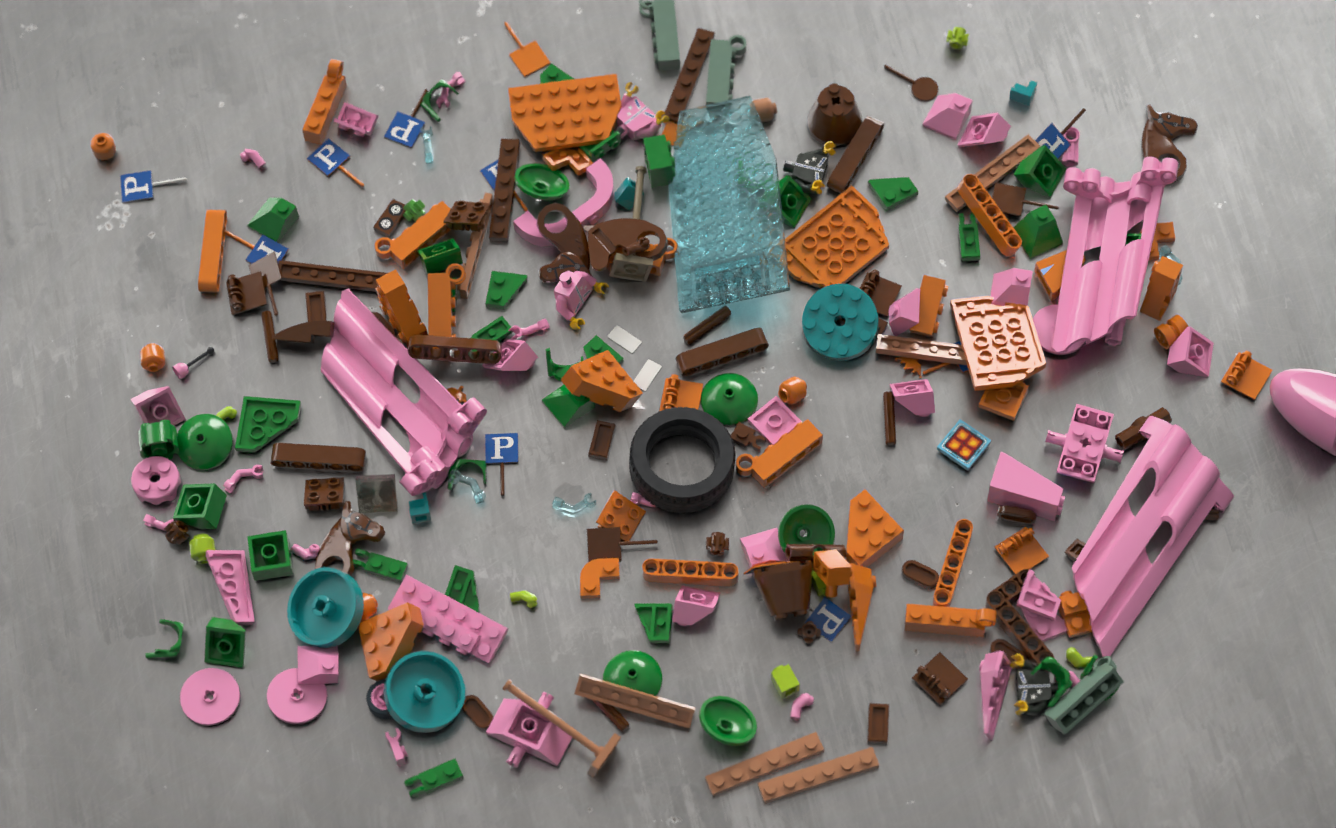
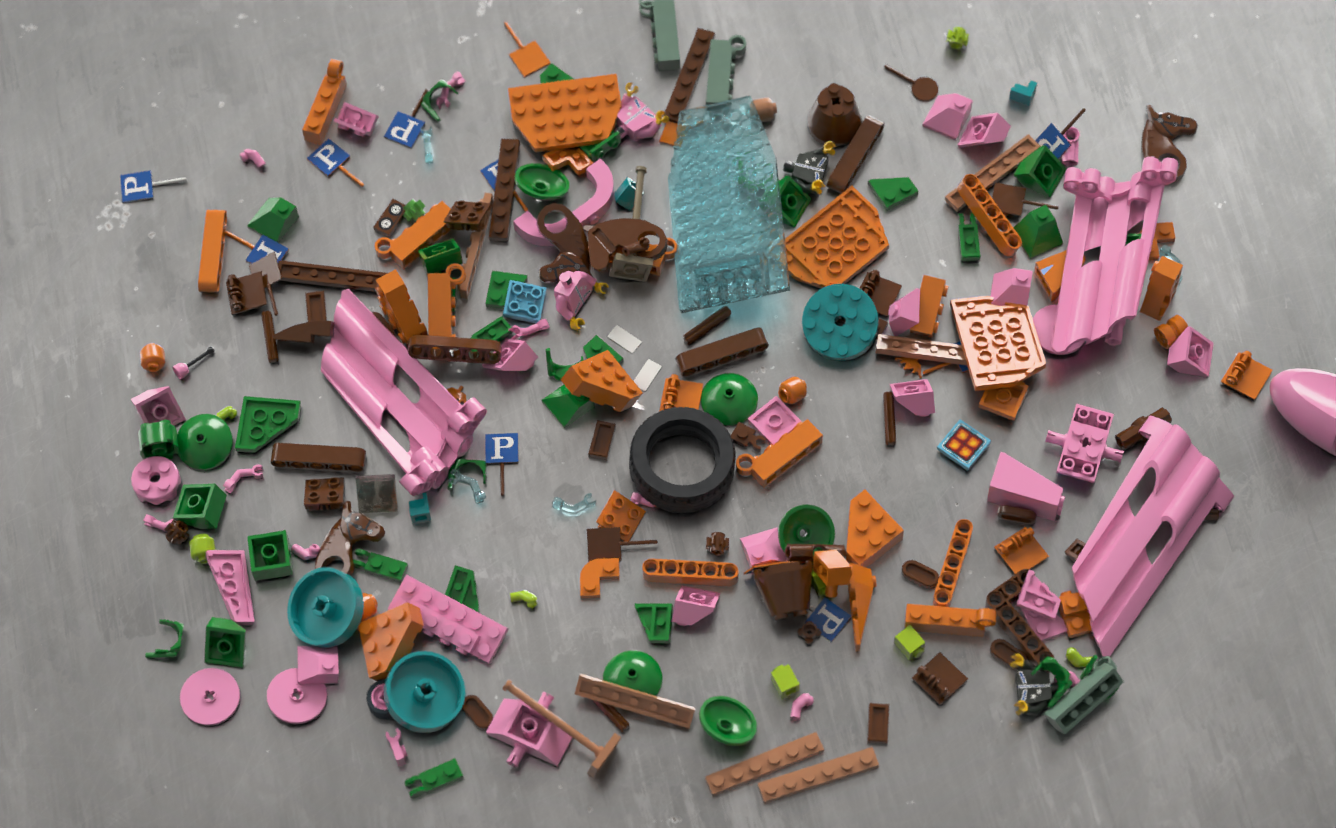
orange head [90,133,116,160] -> none
green brick [643,134,676,188] -> none
bright pink wedge [979,651,1012,740] -> none
none -> medium azure tile [502,280,547,324]
none -> lime brick [894,625,925,661]

